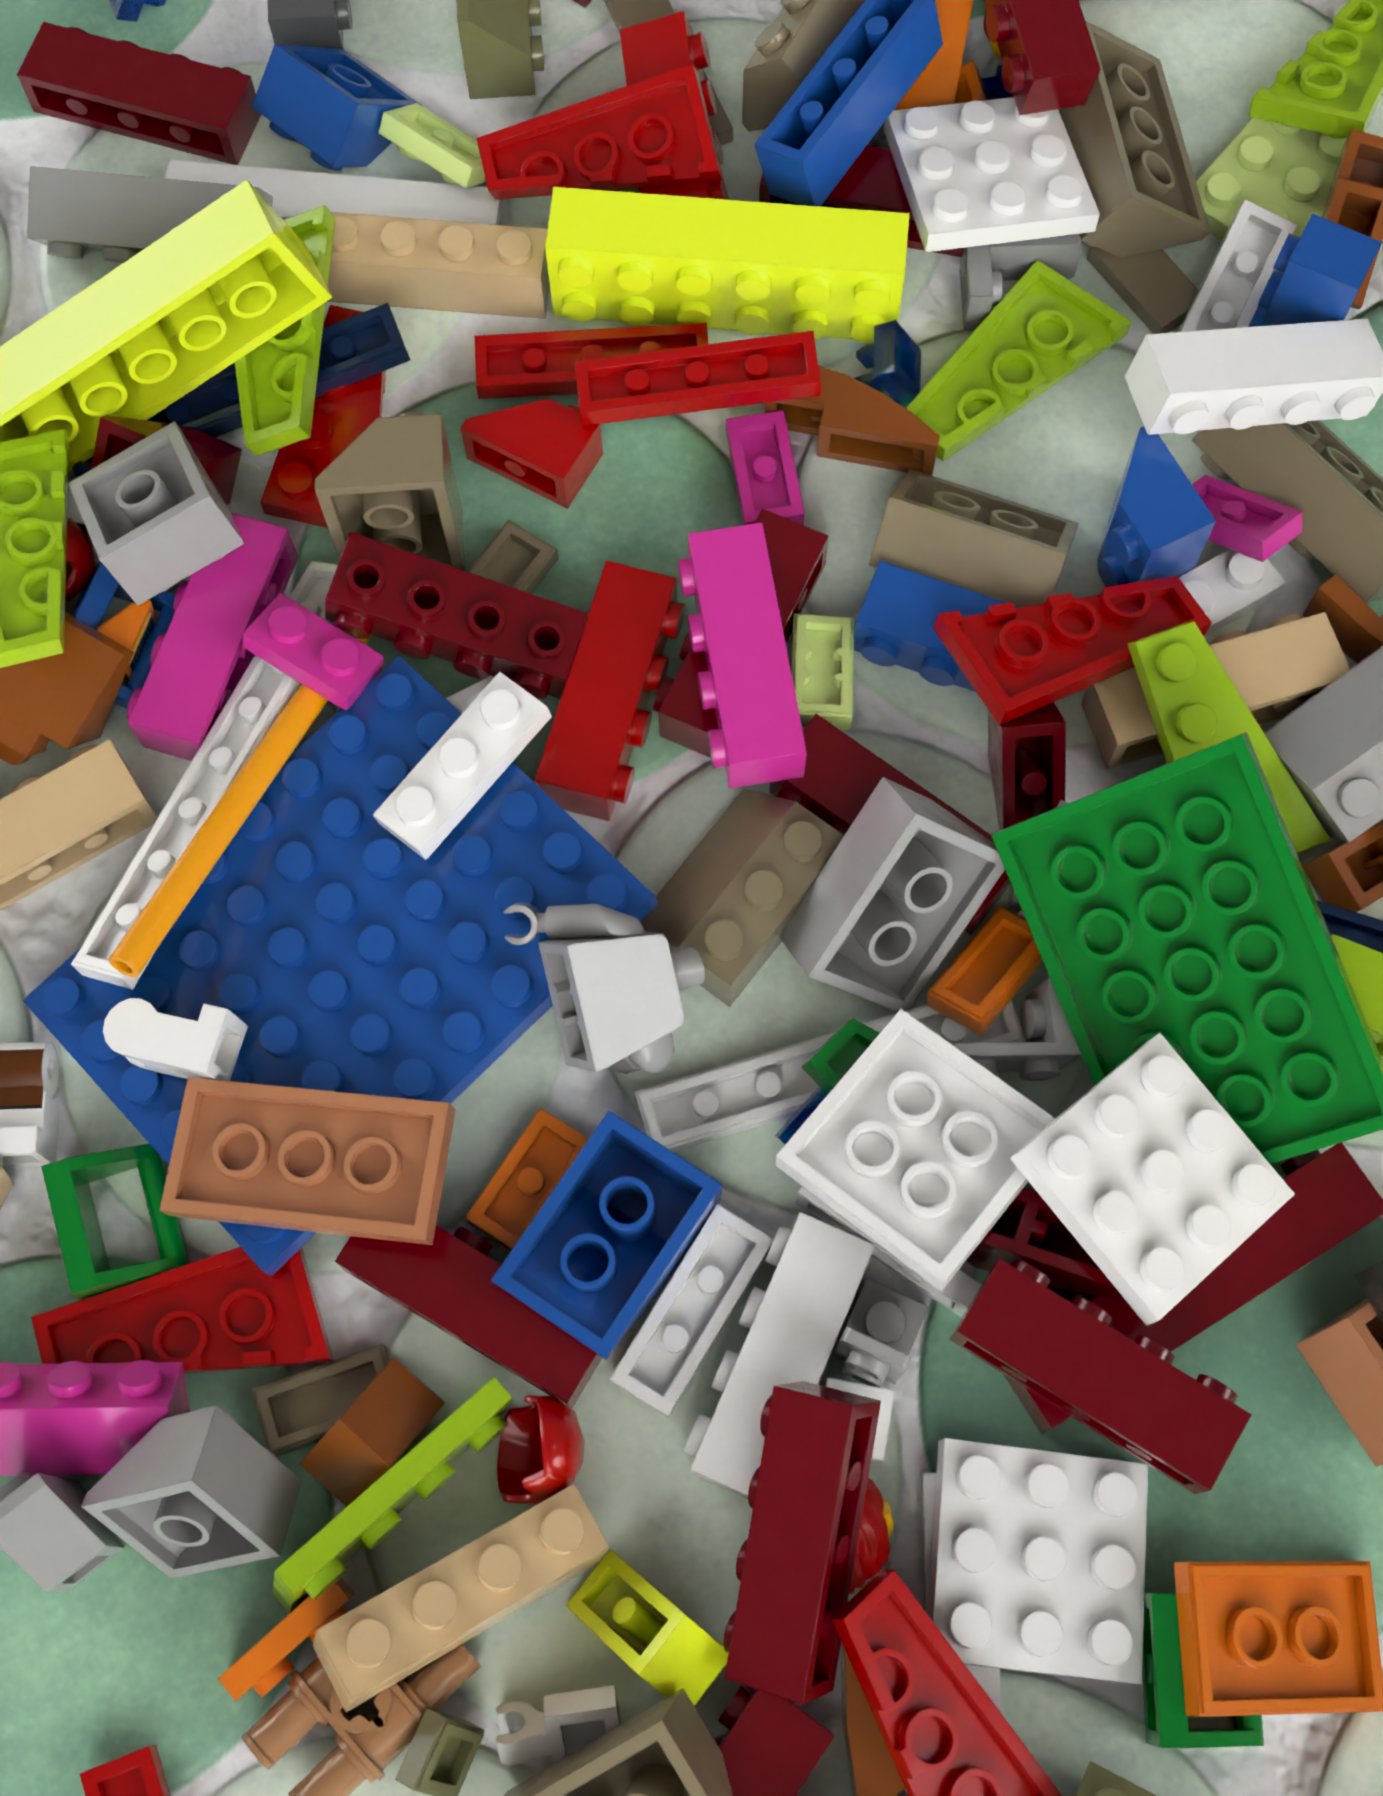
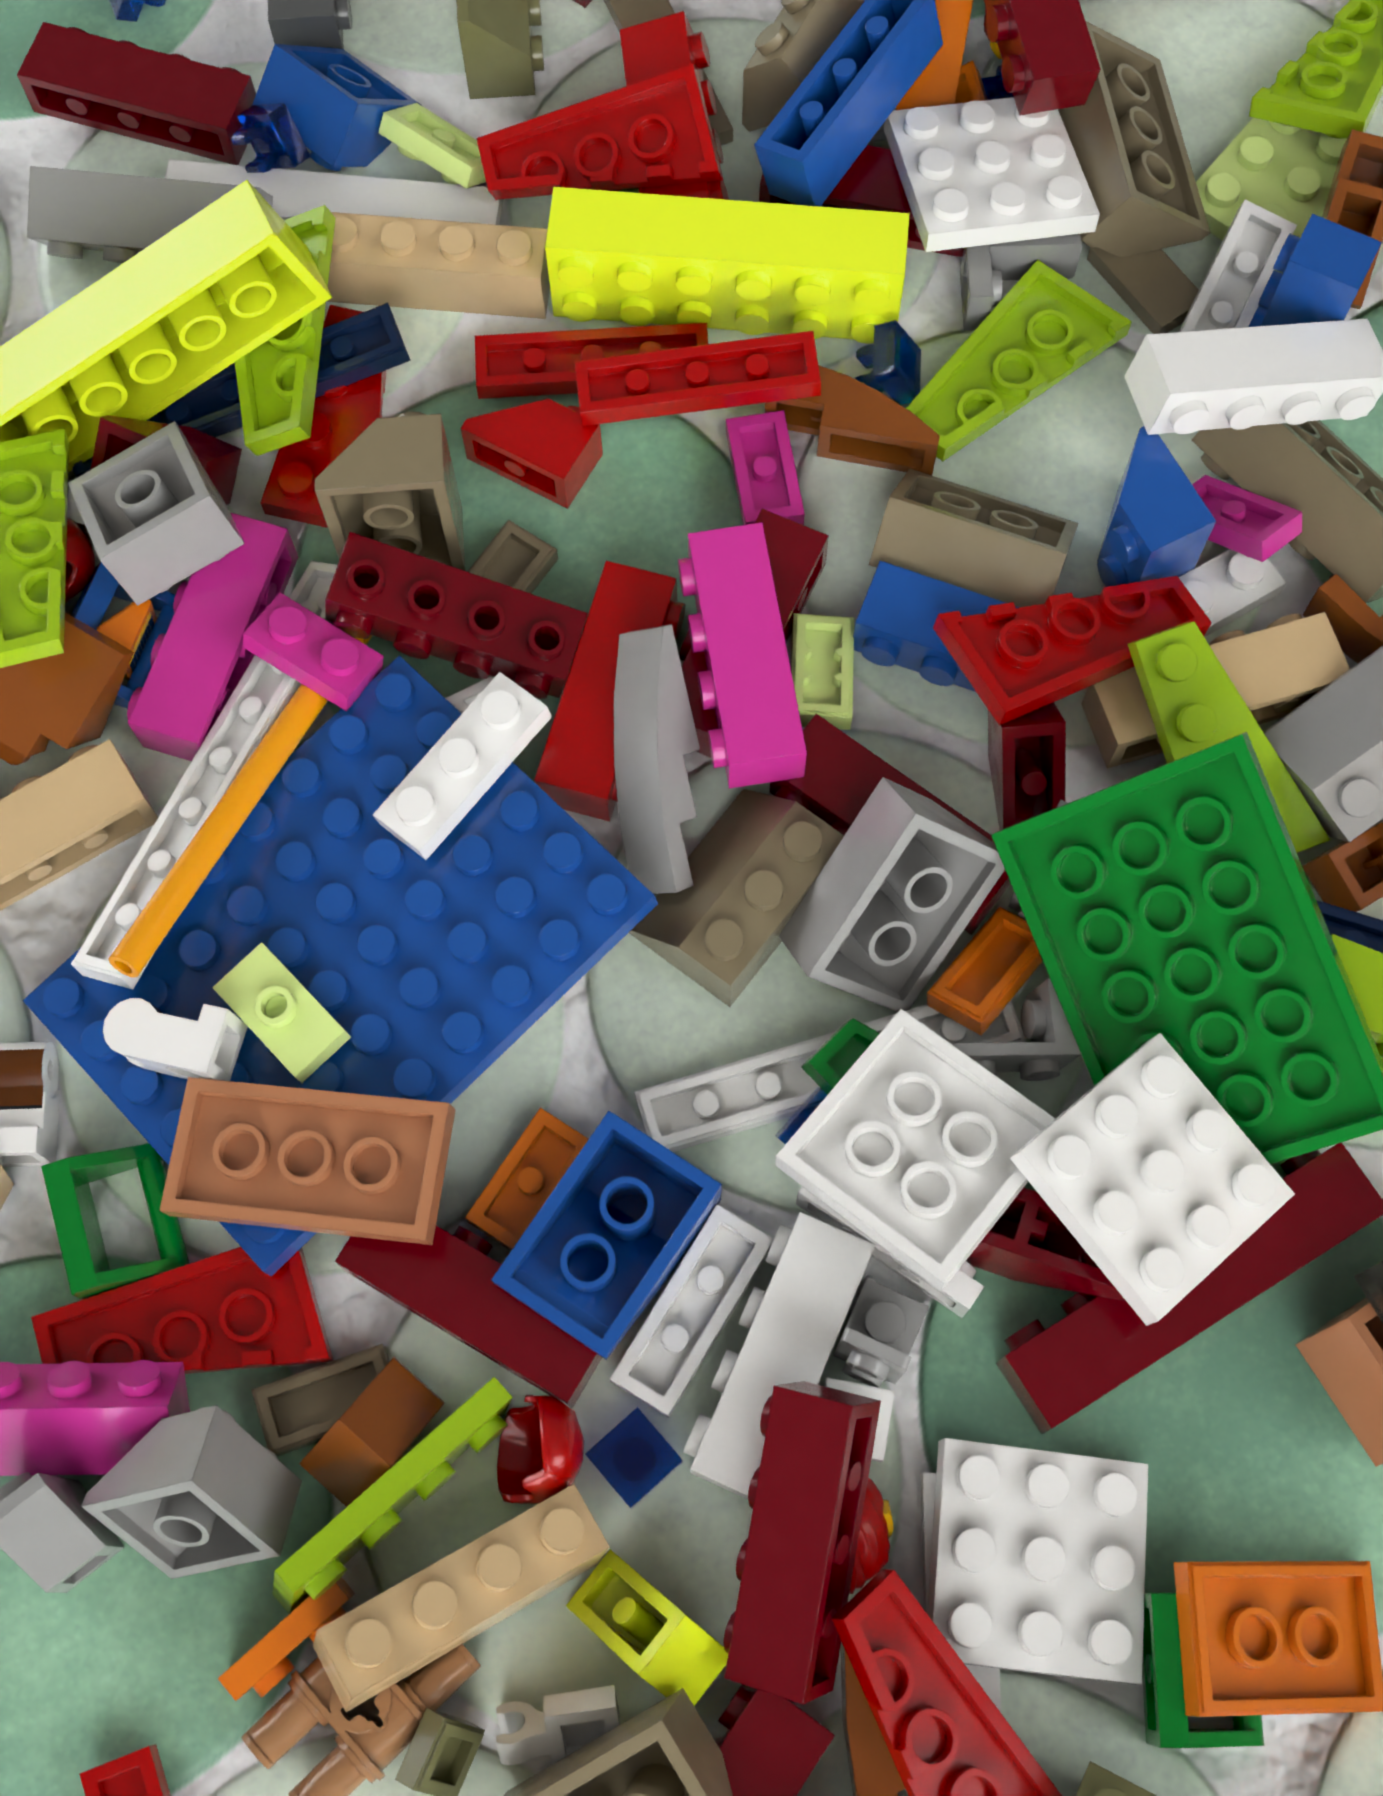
torso [503,902,705,1074] -> none
dark red brick [949,1259,1252,1494] -> none
none -> yellowish green plate [212,942,351,1083]
none -> clear blue tile [231,103,311,173]
none -> clear blue plate [585,1407,683,1509]
none -> light grey slope [614,624,700,894]

